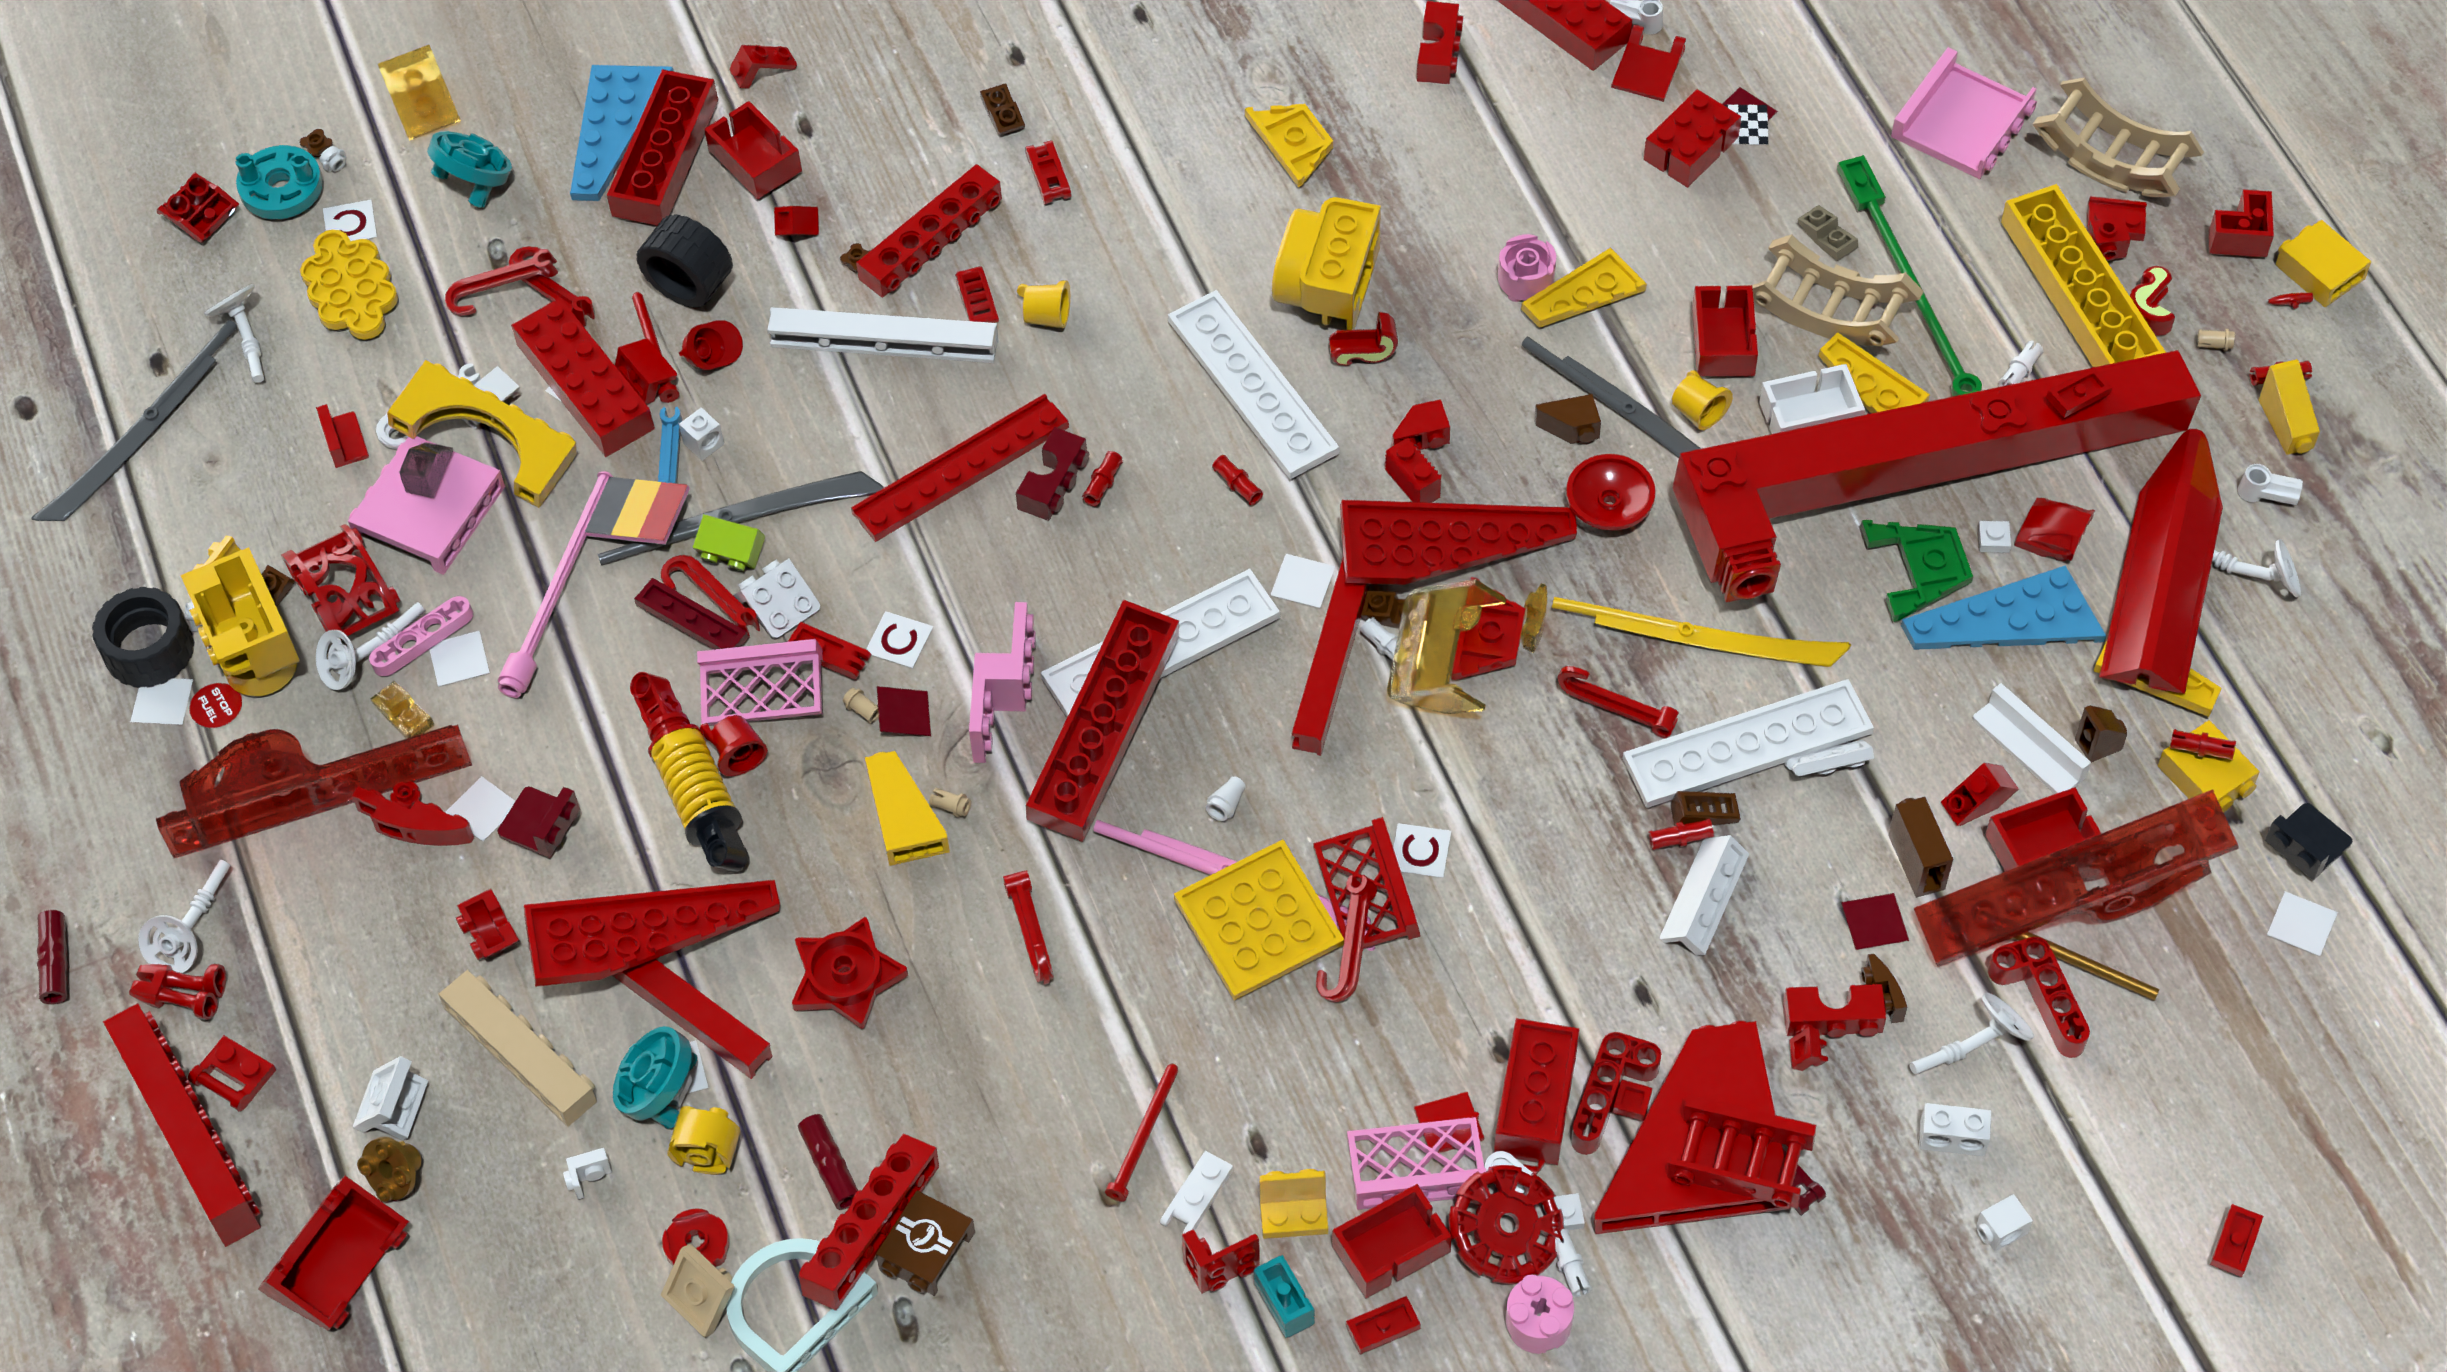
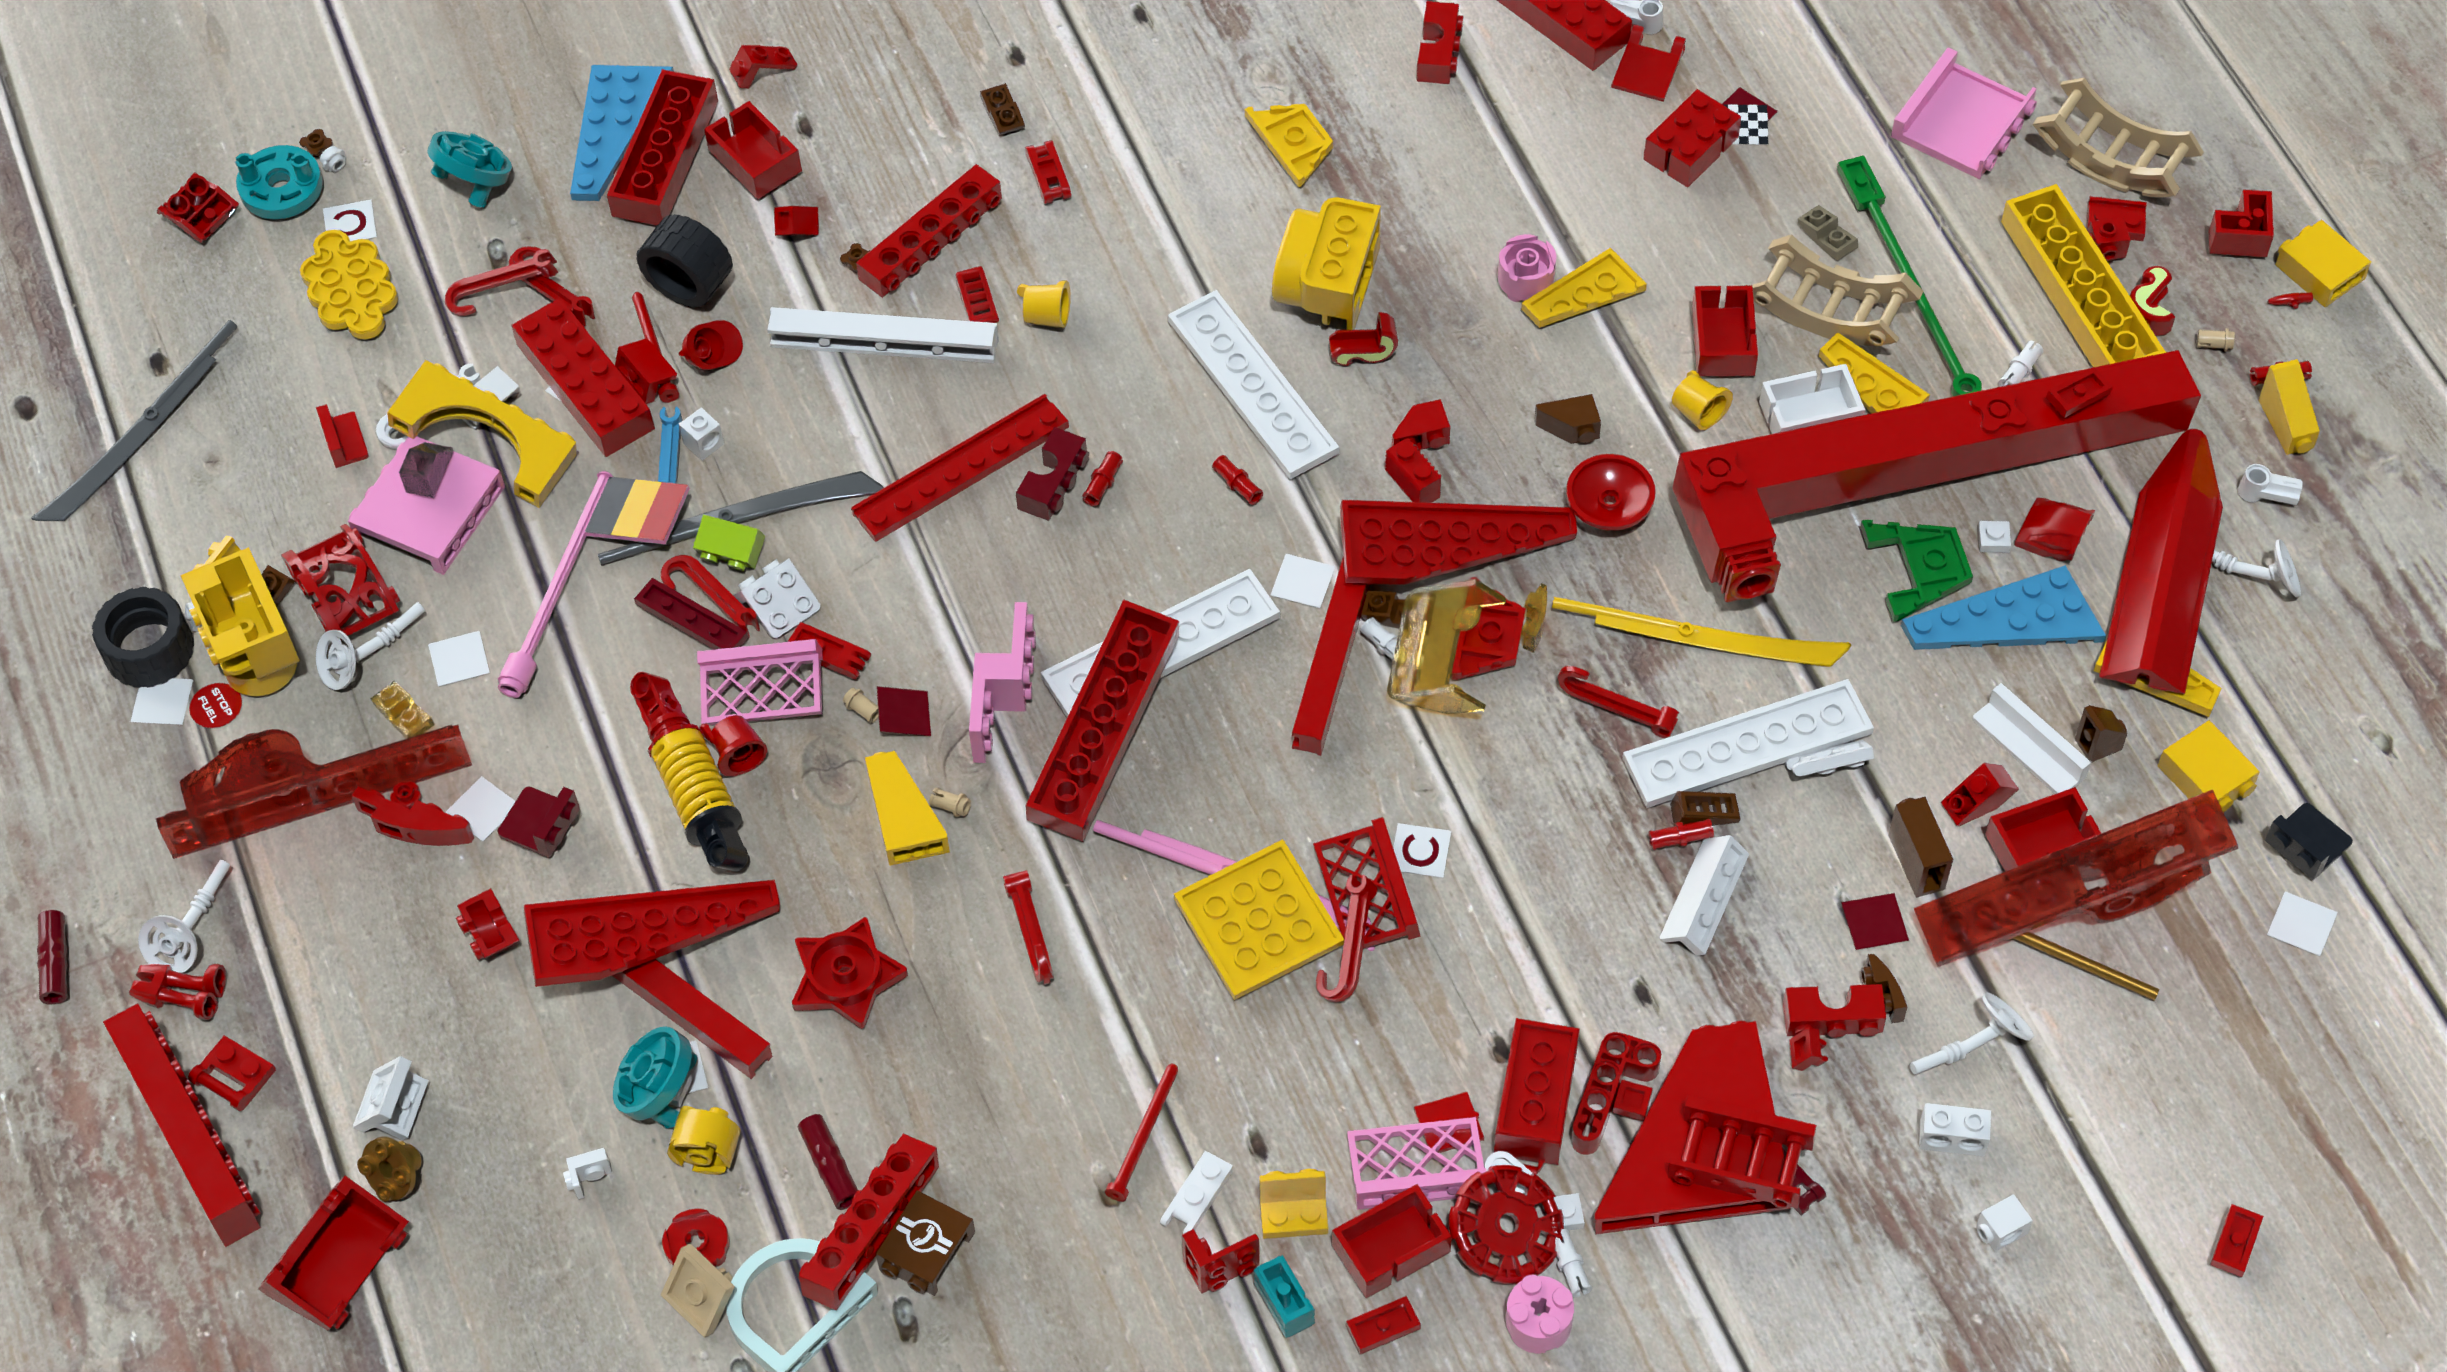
white dish [204,284,264,383] -> none
bright pink beam [369,596,473,676] -> none
clear yellow slope [378,45,461,140] -> none
tan brick [438,970,597,1127] -> none
white sticker [866,611,933,668] -> none
white cone [1206,776,1246,821] -> none
dark grey piece [1522,337,1701,458] -> none
red beam [1988,937,2090,1058] -> none
red pin [2170,729,2236,761] -> none

